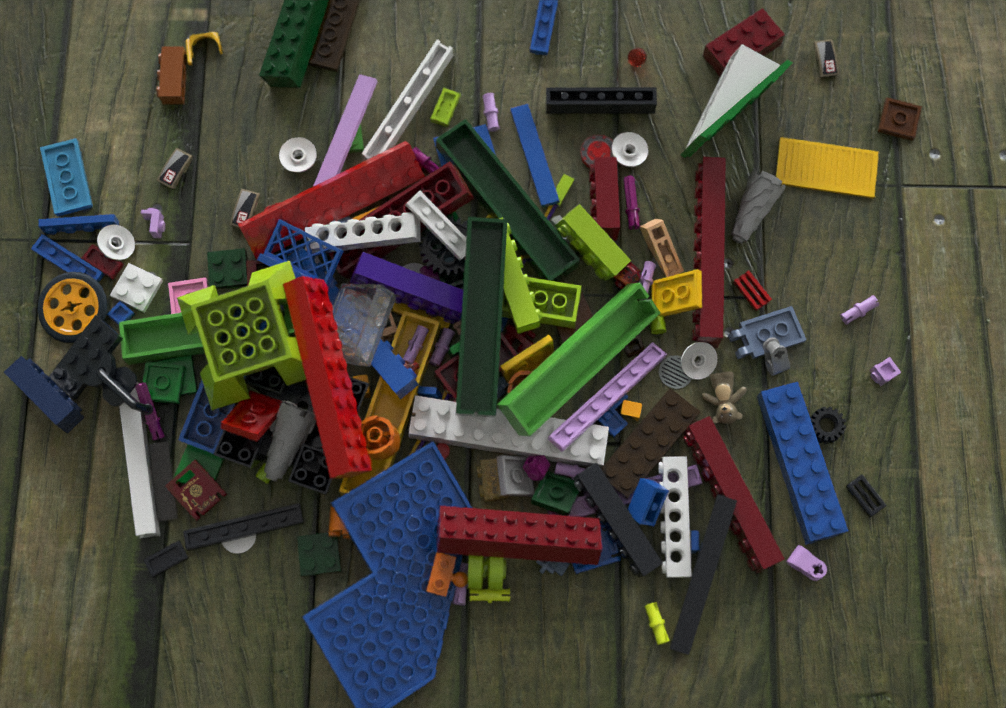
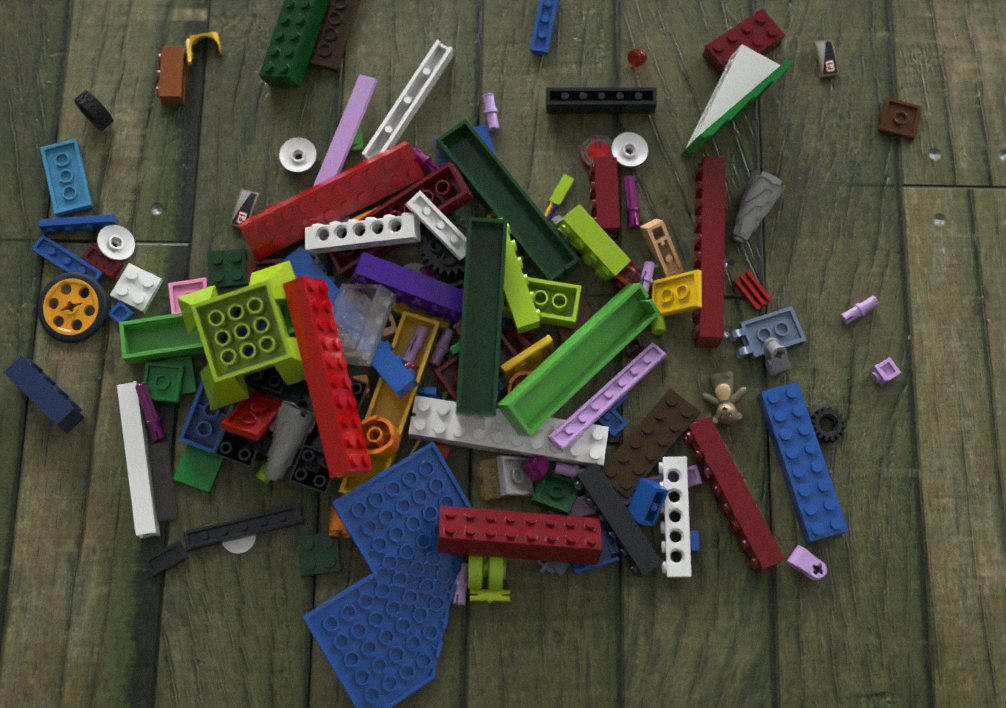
black plate [49,315,153,415] -> none
lavender bracket [141,208,165,238] -> none
slope [157,148,193,189] -> none
dark red container [165,459,227,521] -> none
blue fence [257,219,344,292] -> none
orange plate [426,552,468,597] -> none
lime plate [430,88,461,128] -> none
blue tile [510,104,560,208] -> none
light orange slope [621,400,642,422] -> none
neon yellow pin [644,602,670,645] -> none
light grey sticker [659,355,692,389] -> none
black tile [669,494,737,655] -> none
white dish [681,342,717,379] -> none
yellow window [775,137,879,199] -> none
black tile [846,474,887,518] -> none
none -> black tyre [74,90,114,131]

